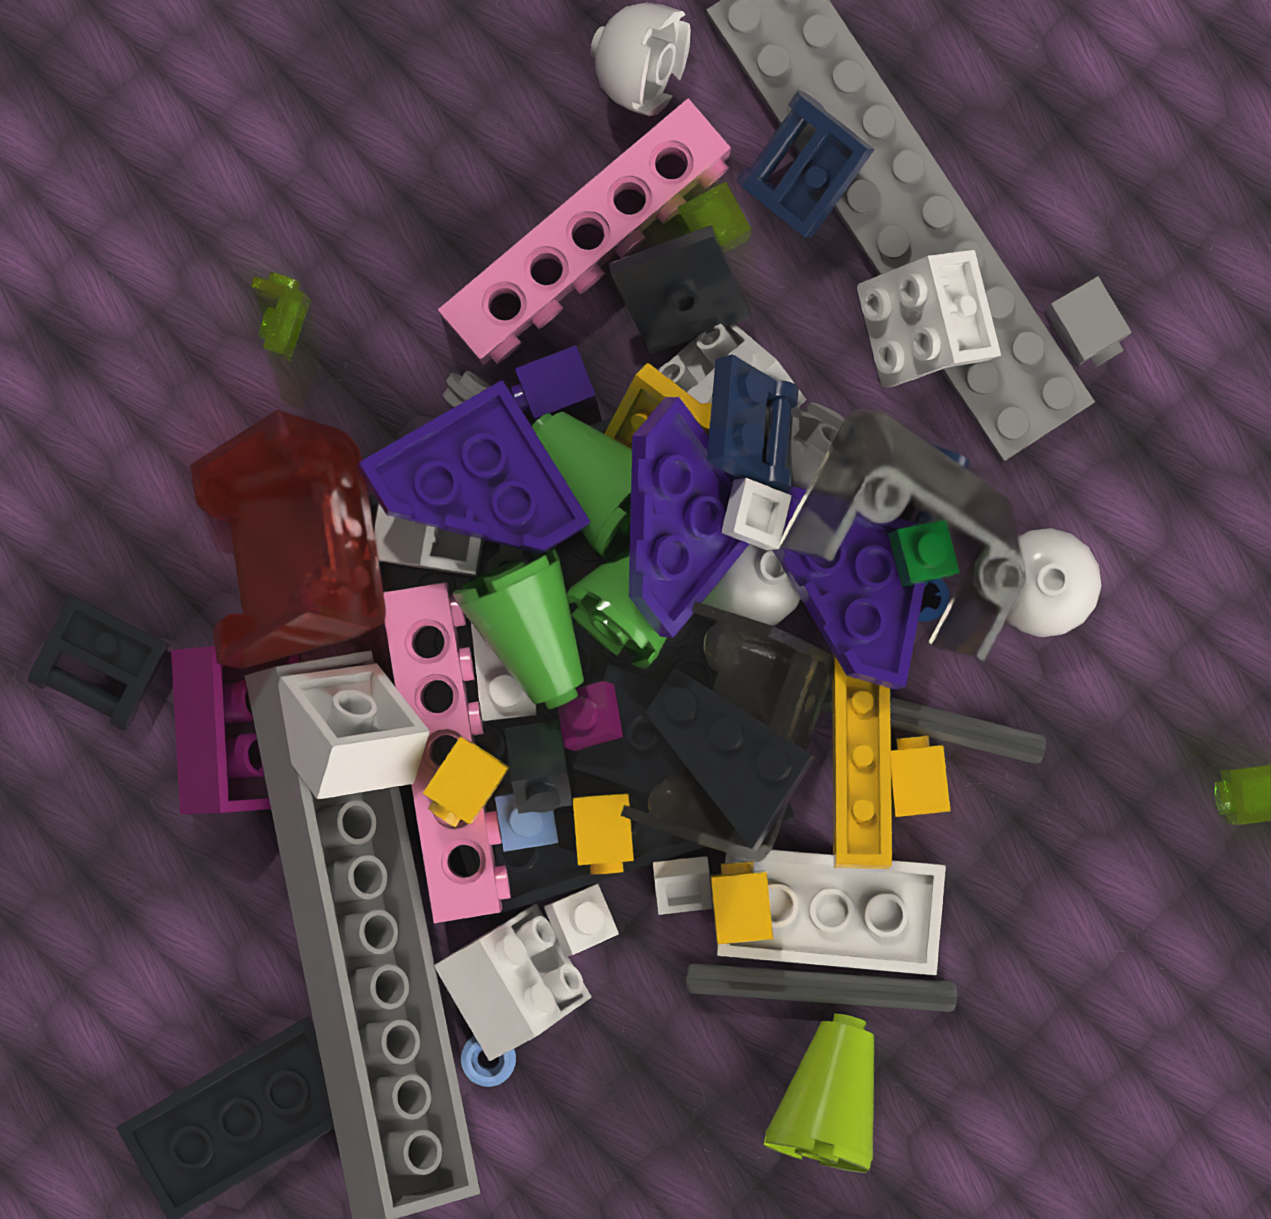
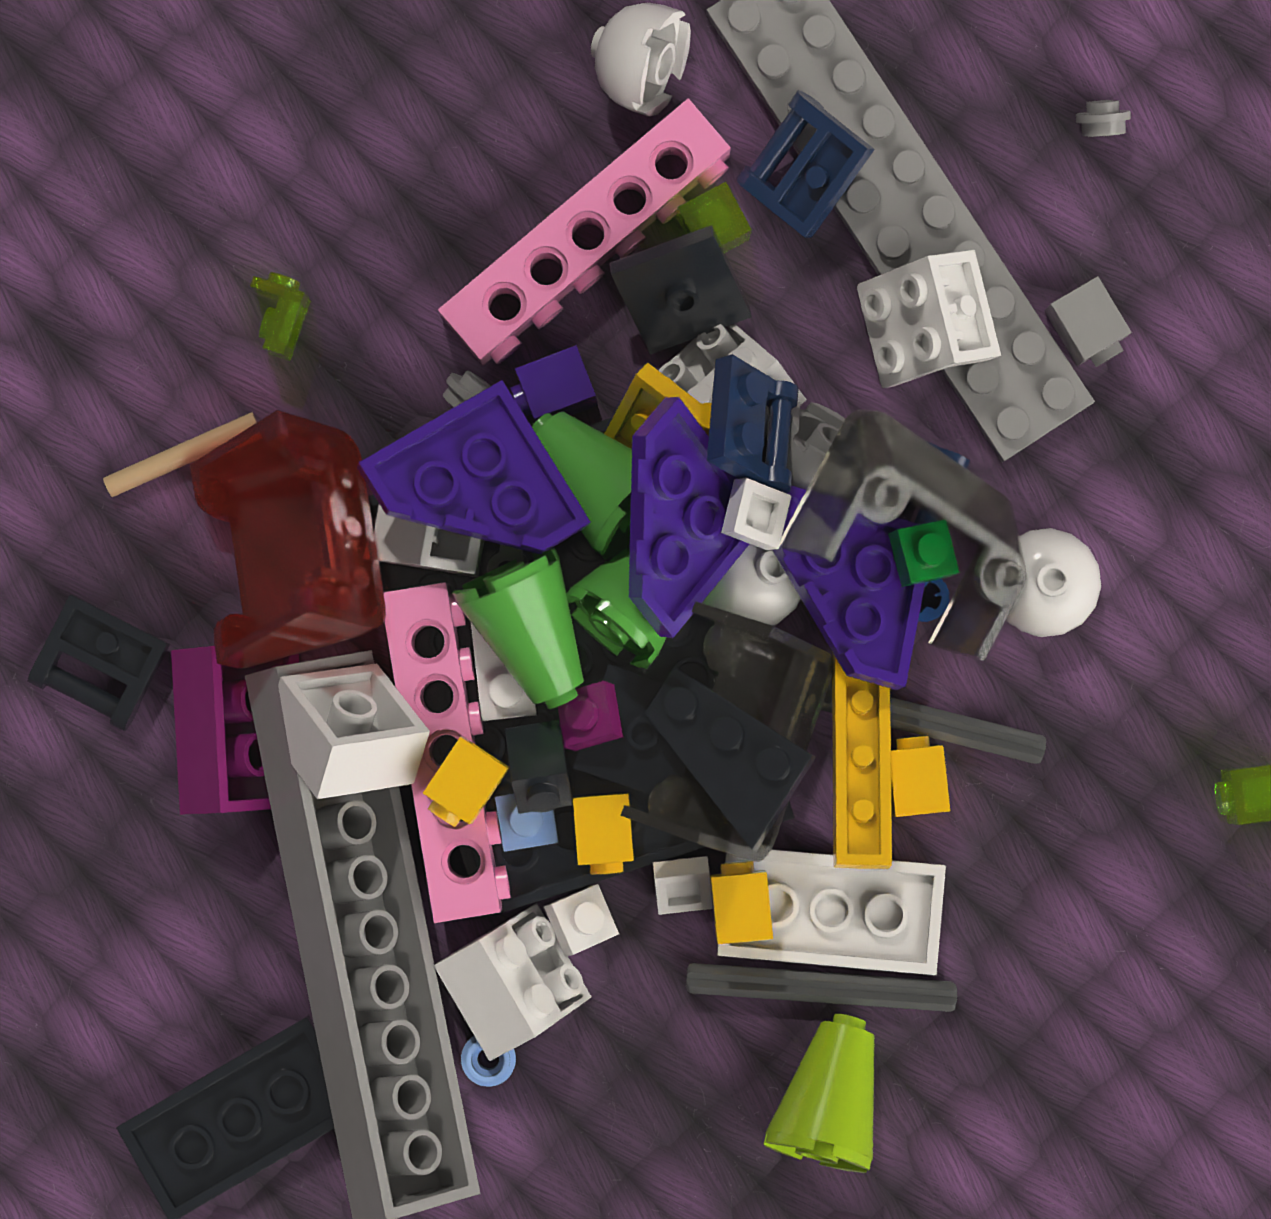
none -> tan bar [103,412,261,497]
none -> light grey plate [1076,100,1131,137]

